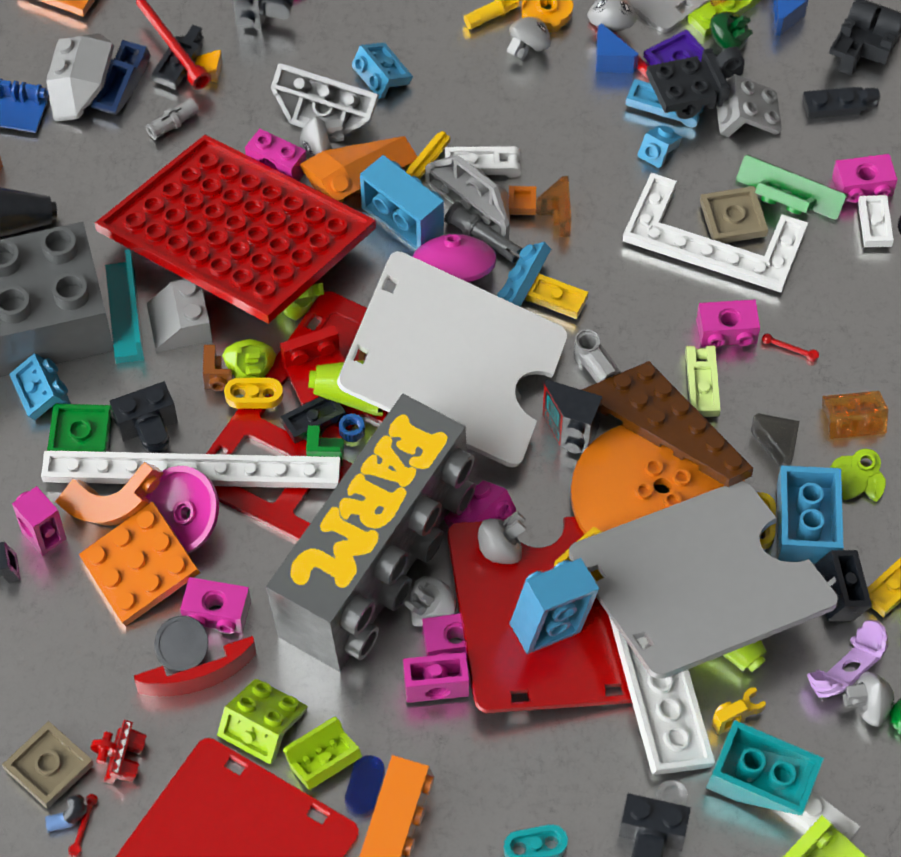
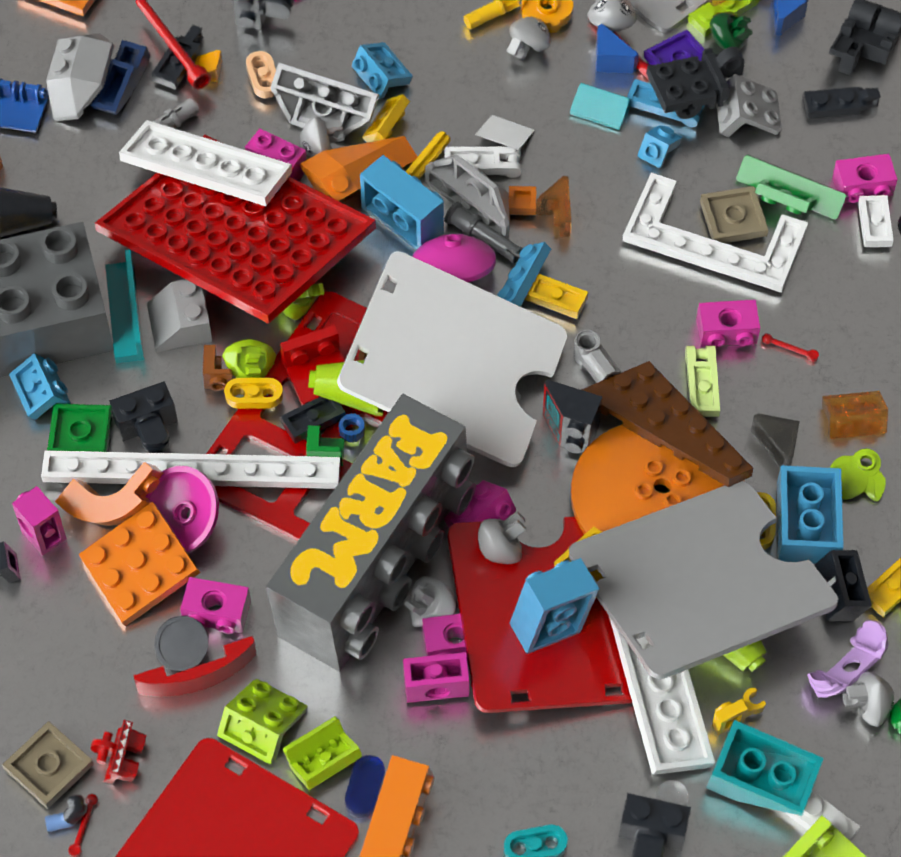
none -> white plate [119,120,292,206]
none -> light nougat plate [246,51,276,98]
none -> yellow plate [362,94,410,143]
none -> white sticker [475,115,535,150]
none -> slope [570,83,630,130]

